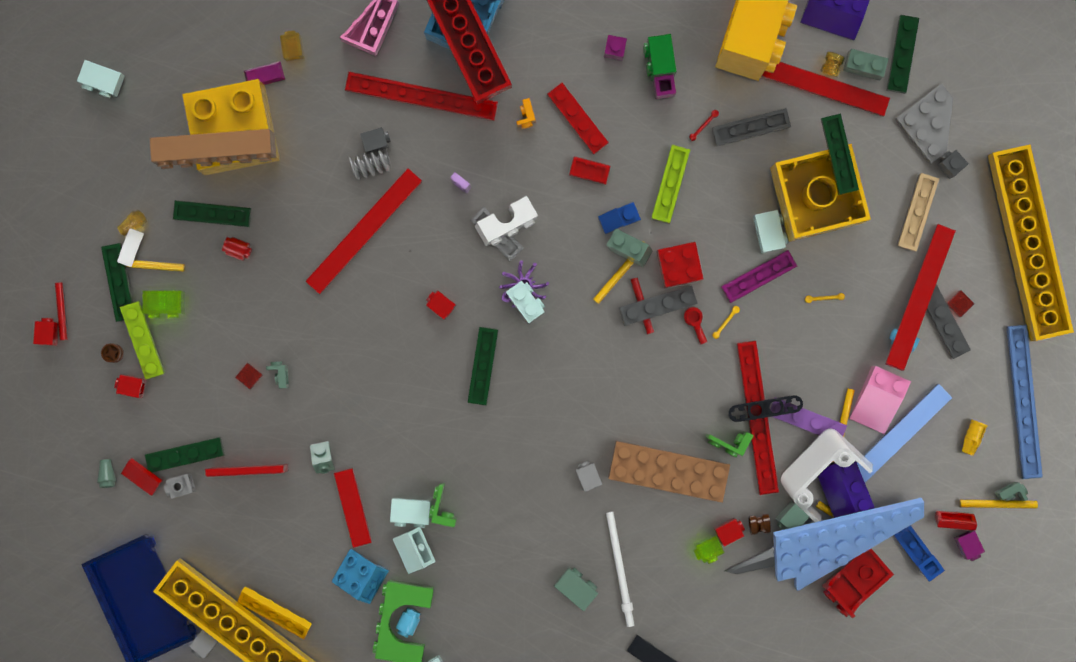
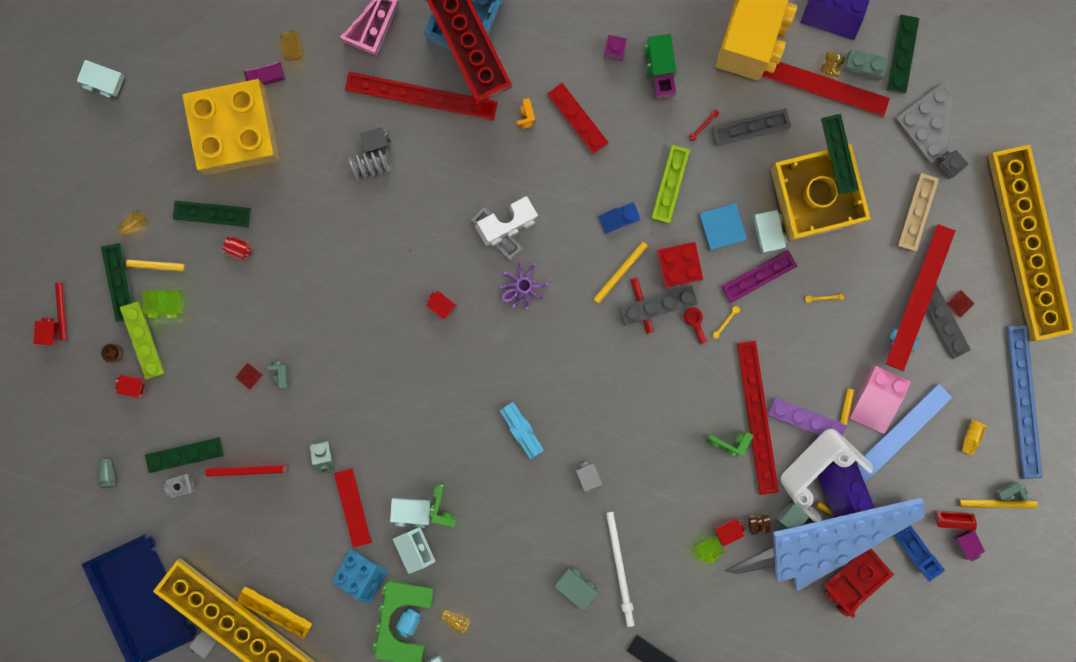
white sticker [117,228,144,267] -> none
red tile [121,458,162,496] -> none
medium nougat brick [150,129,276,169] -> none
red tile [305,168,422,294] -> none
lavender tile [451,172,471,193] -> none
dark green plate [467,327,498,406] -> none
light aqua brick [506,281,545,324] -> none
red plate [569,156,611,185] -> none
sand green brick [607,229,653,268] -> none
medium nougat brick [608,441,730,503] -> none
black beam [728,395,803,422] -> none
none -> clear yellow cone [441,610,471,634]
none -> medium azure piece [499,402,544,459]
none -> dark azure tile [699,203,747,251]

